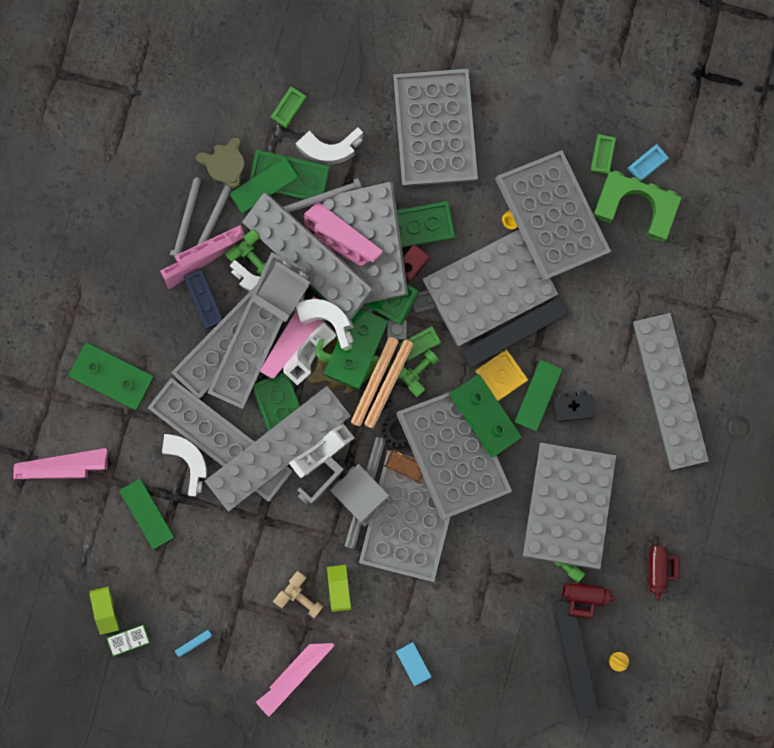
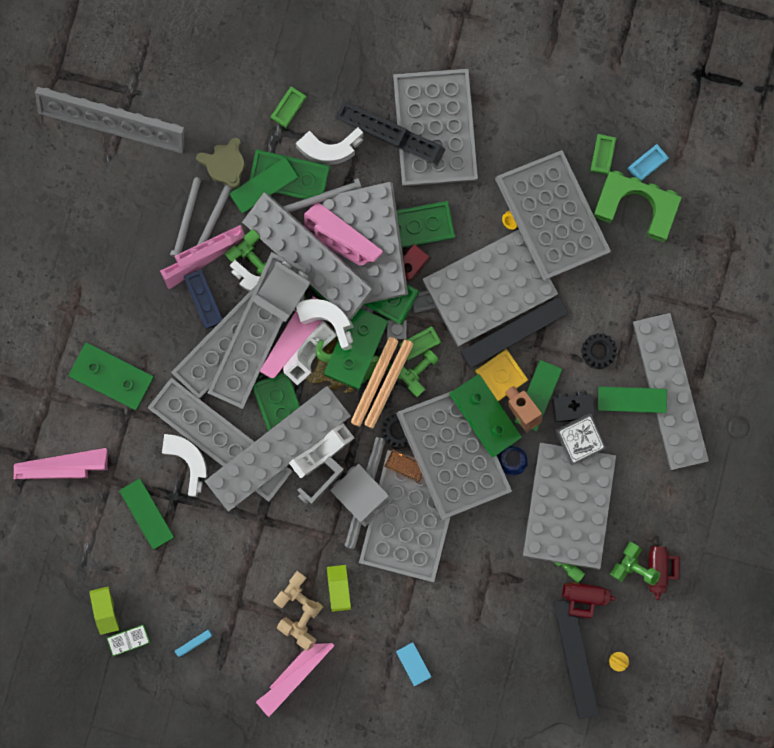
none -> light grey plate [35,87,184,153]
none -> tan bar [277,600,320,651]
none -> black slope [335,101,446,166]
none -> clear blue piece [497,446,528,475]
none -> nougat torso [505,386,542,433]
none -> tile [555,413,606,465]
none -> black tyre [581,333,617,369]
none -> green piece [598,387,667,413]
none -> bright green bar [610,542,660,586]

